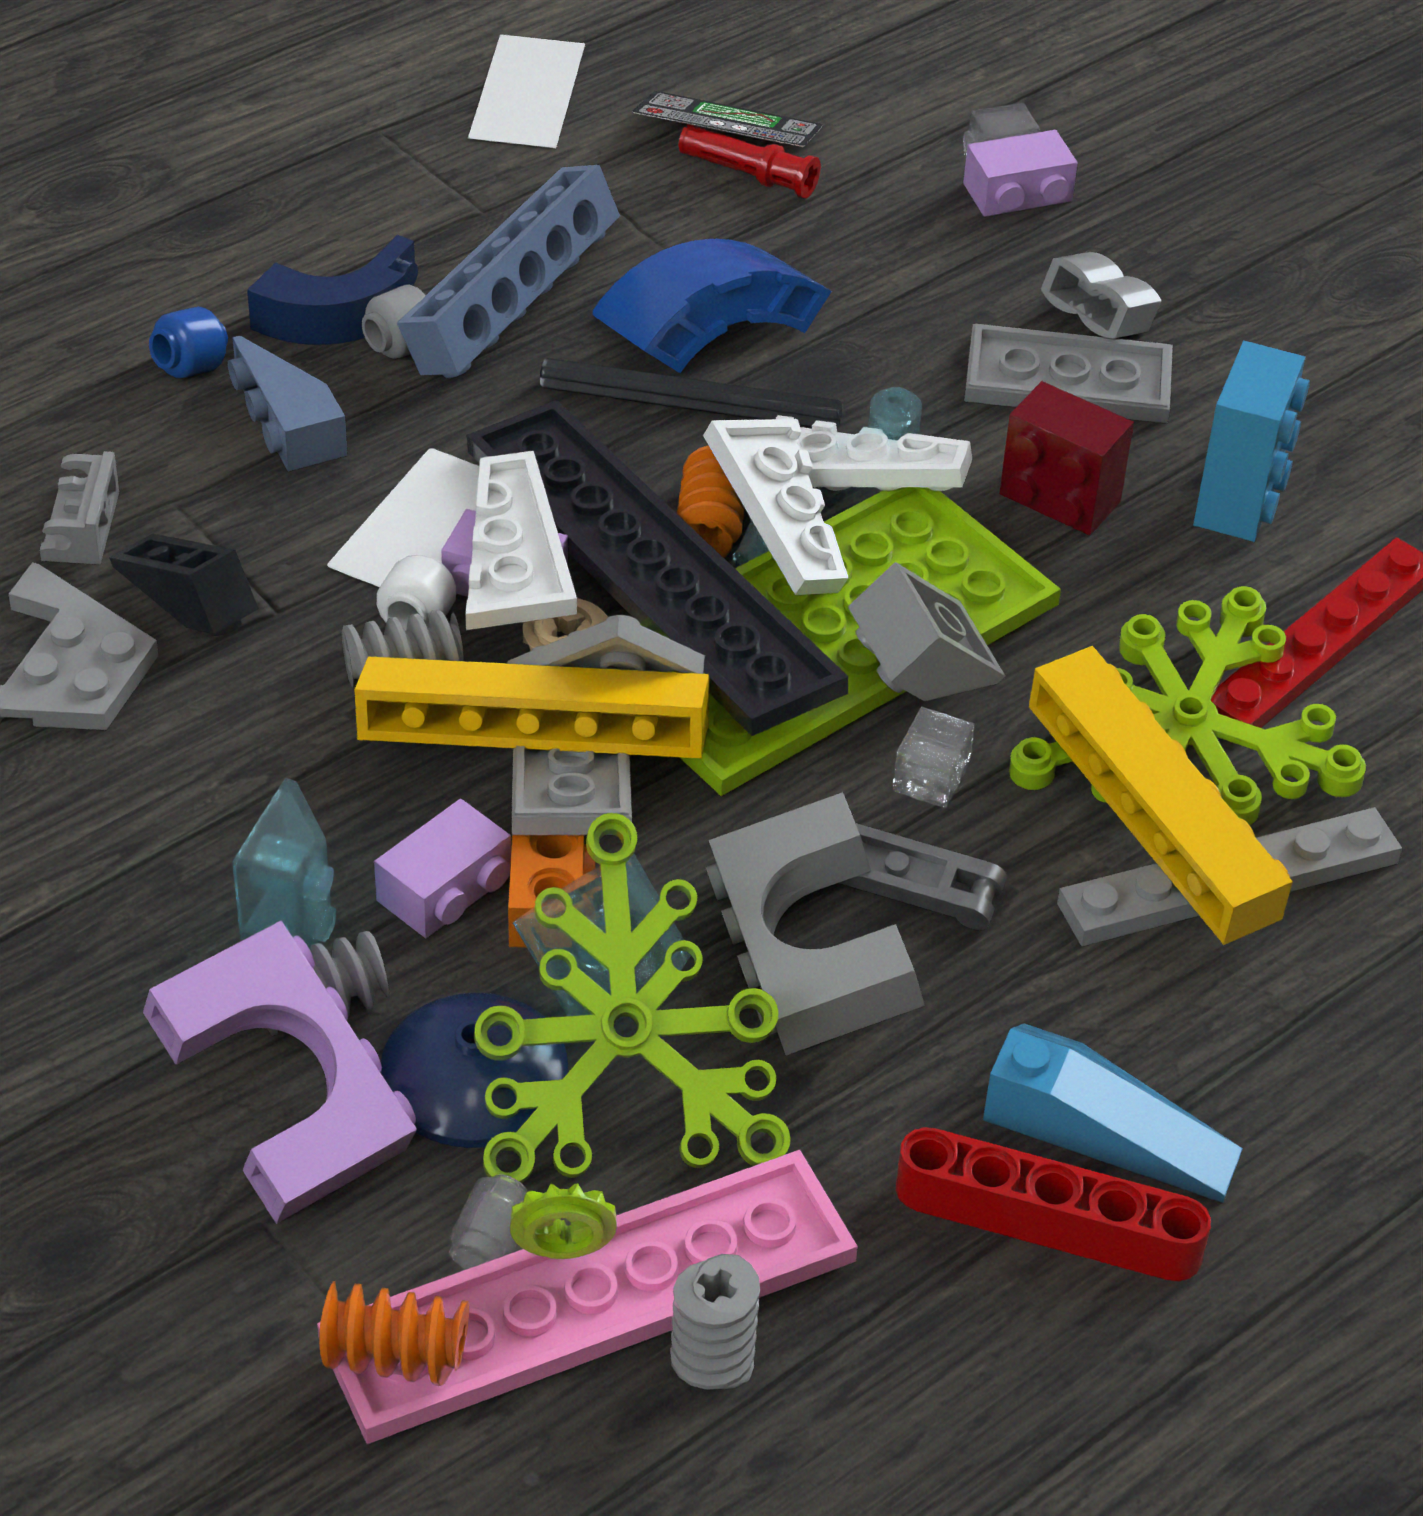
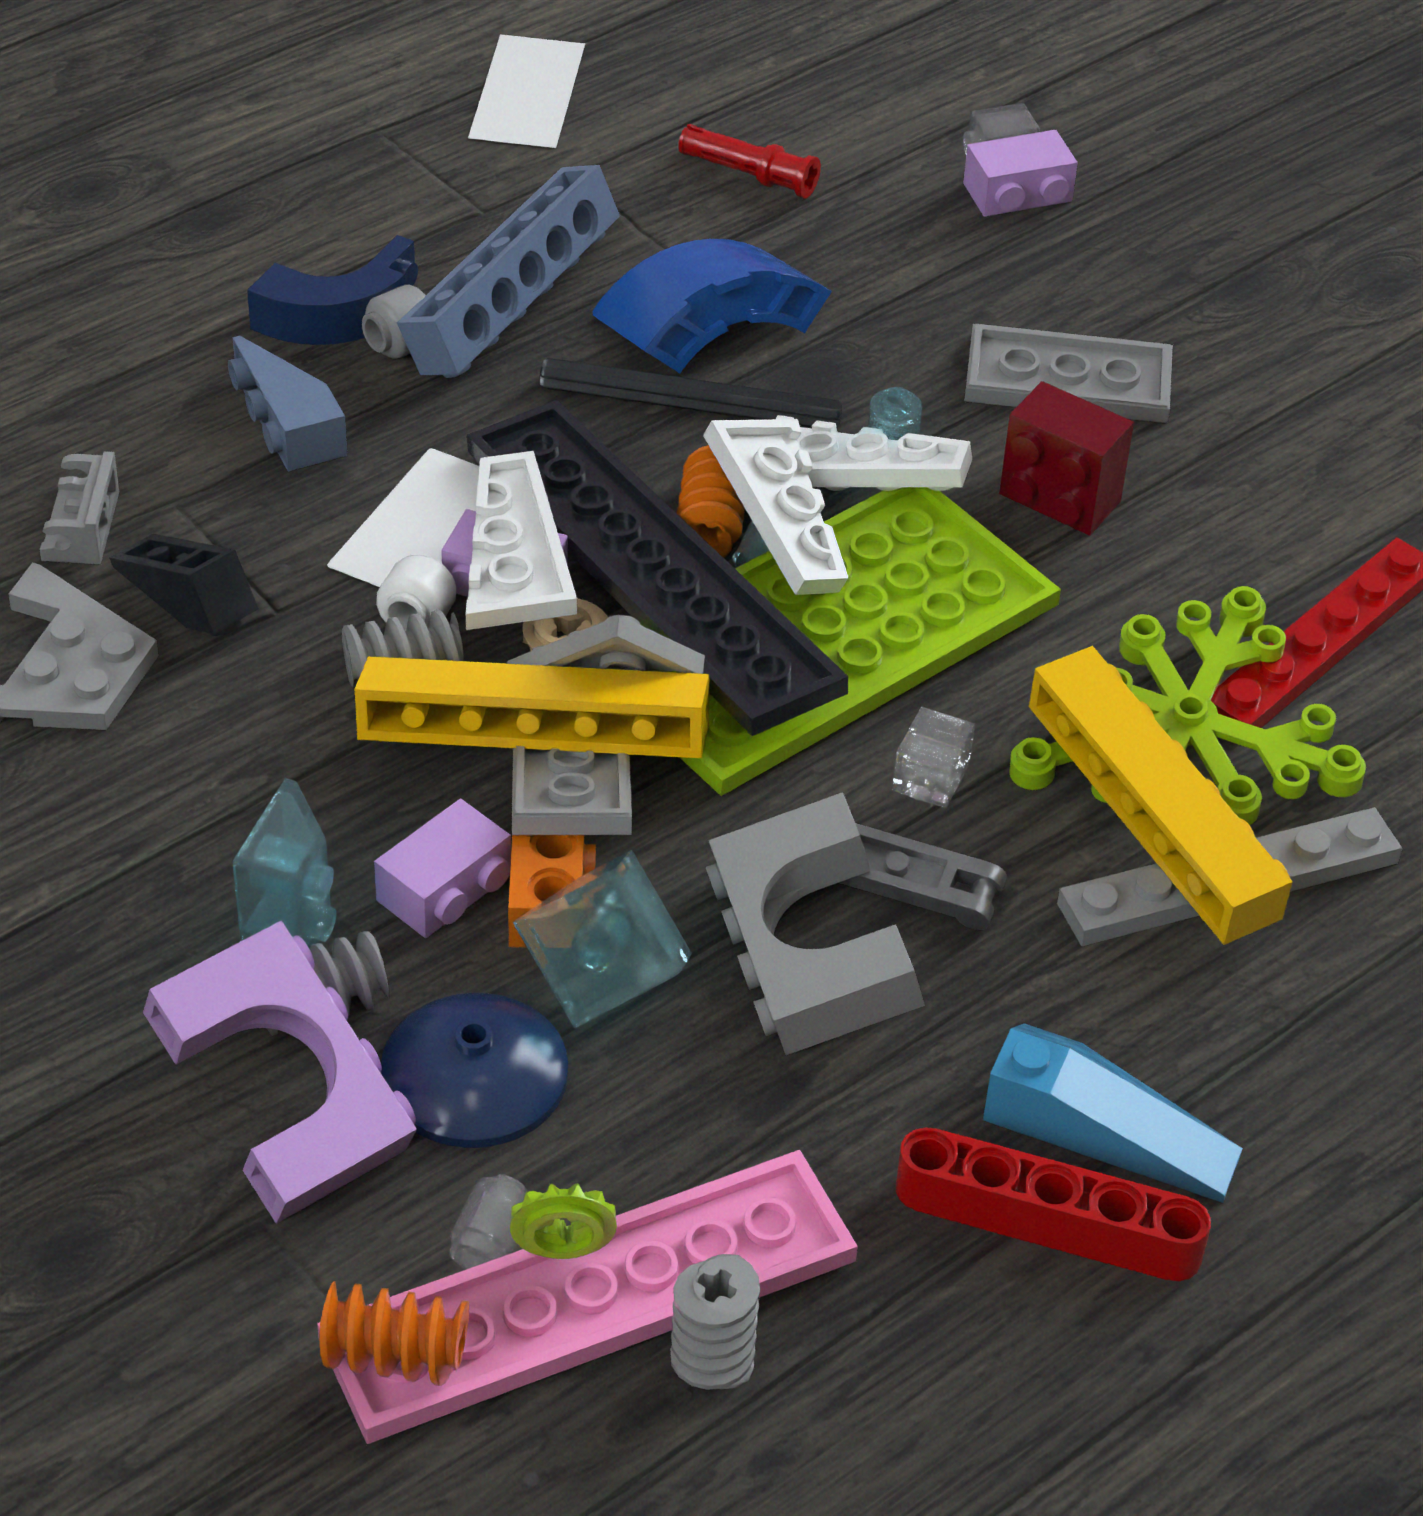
blue head [149,306,228,378] -> none
lime plant [474,813,790,1187] -> none
sticker [632,91,823,147] -> none
light grey slope [848,562,1005,701] -> none
light grey brick [1041,252,1161,339] -> none
dark azure brick [1193,340,1310,542] -> none

